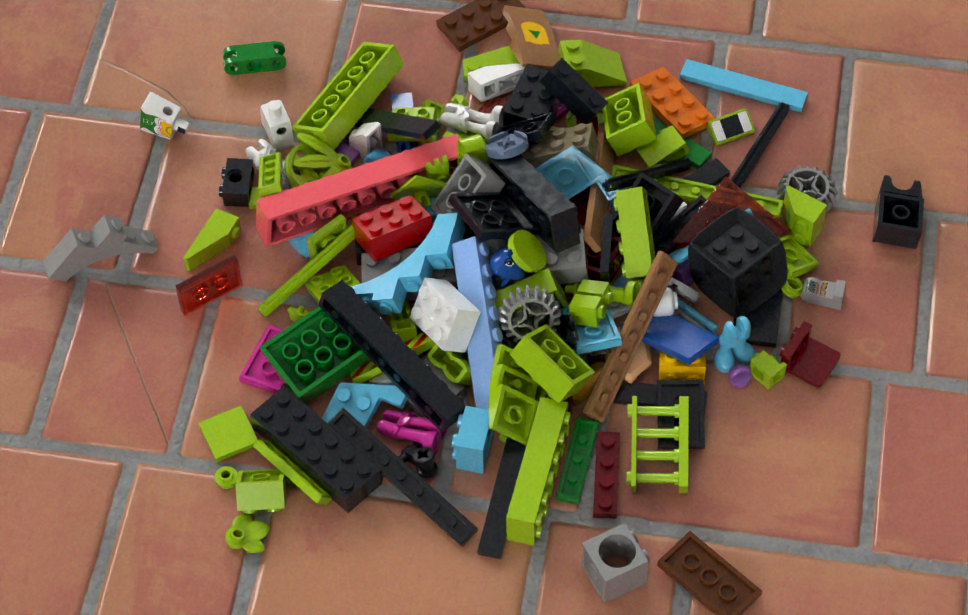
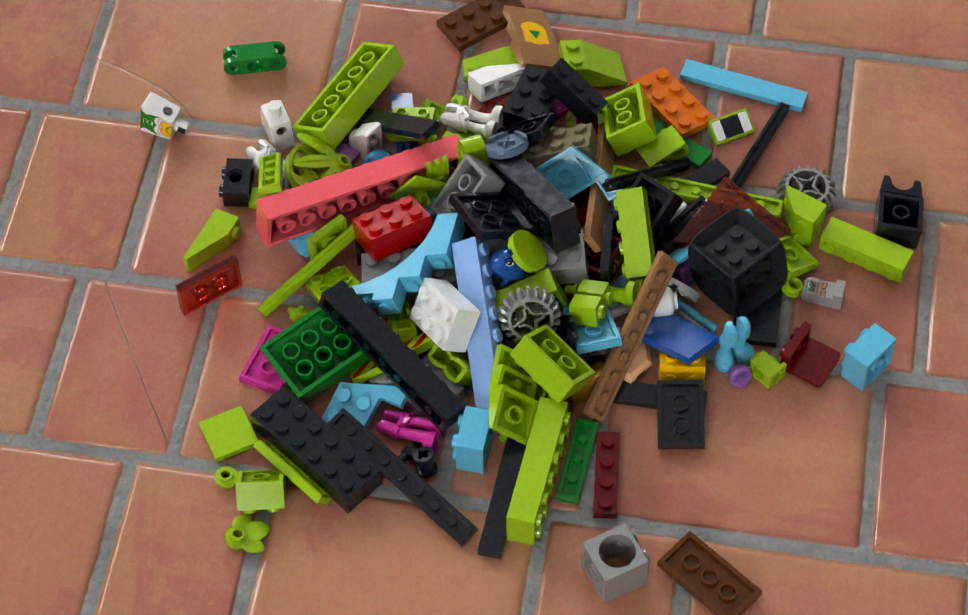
light grey arch [43,215,159,282] -> none
lime fence [627,396,689,493] -> none
none -> lime brick [819,217,914,283]
none -> medium azure brick [841,323,897,391]

